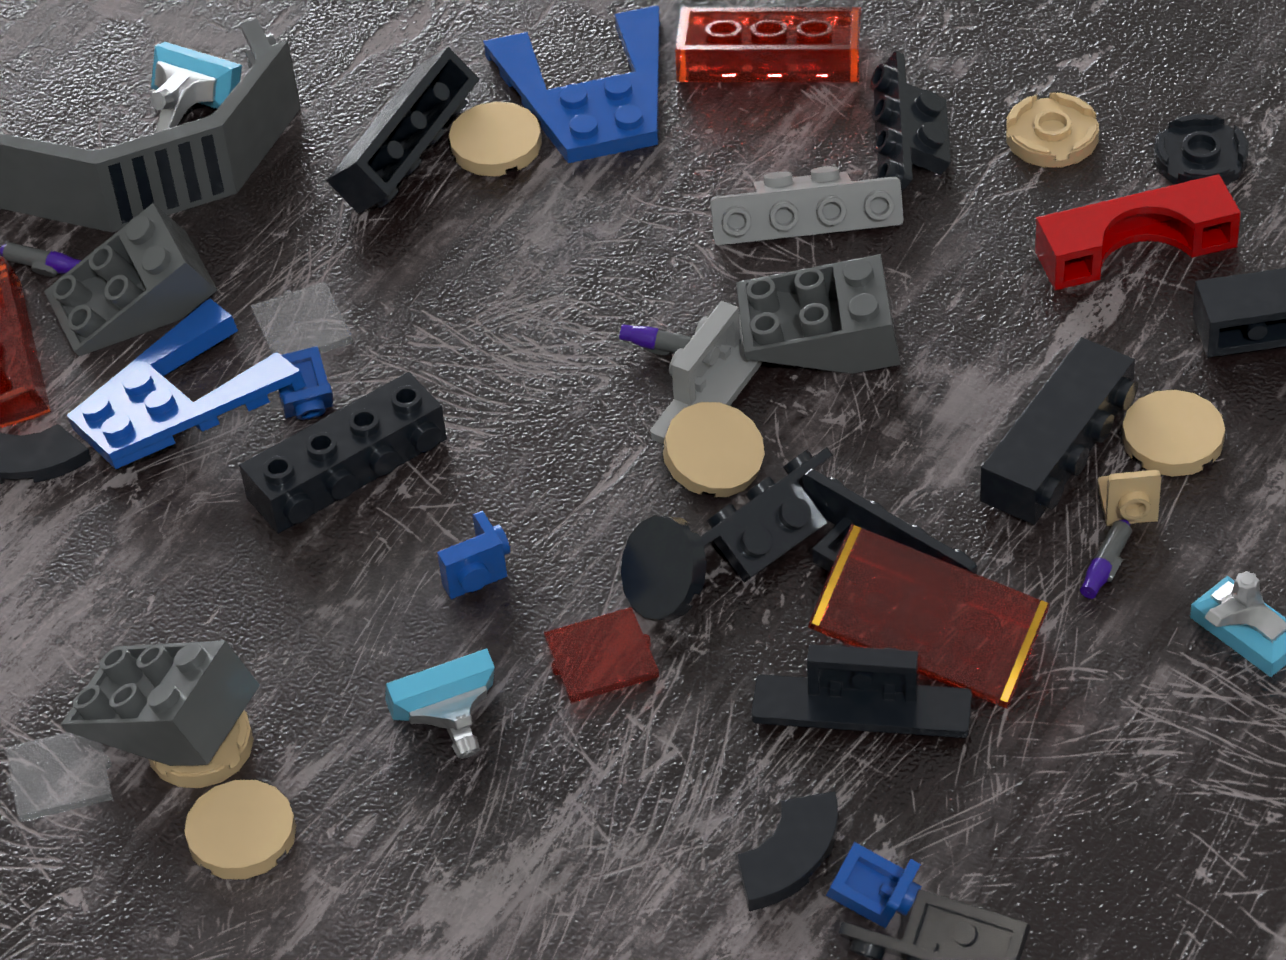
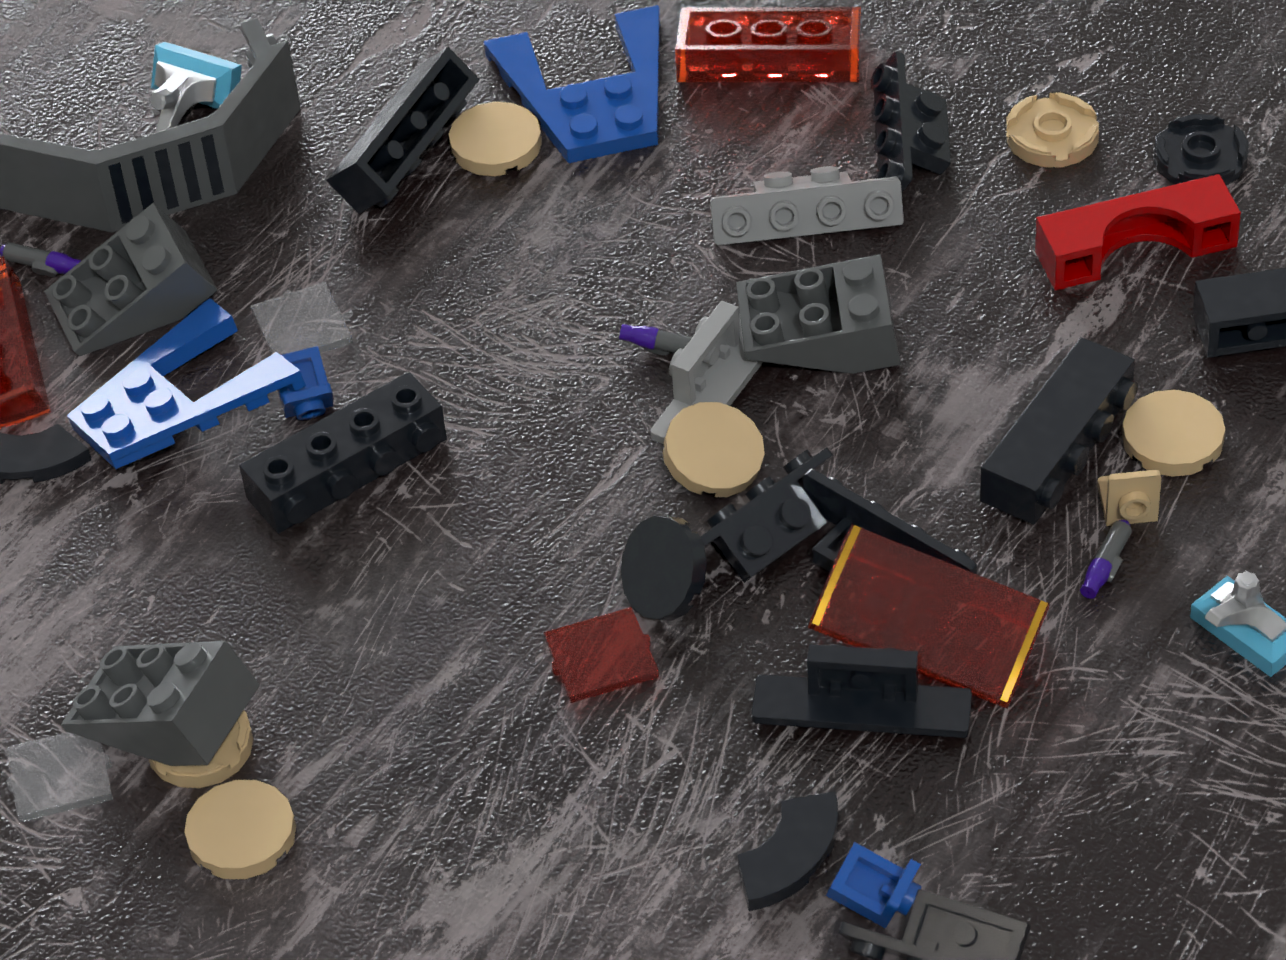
medium azure piece [386,648,495,759] -> none
blue bracket [437,511,510,599] -> none

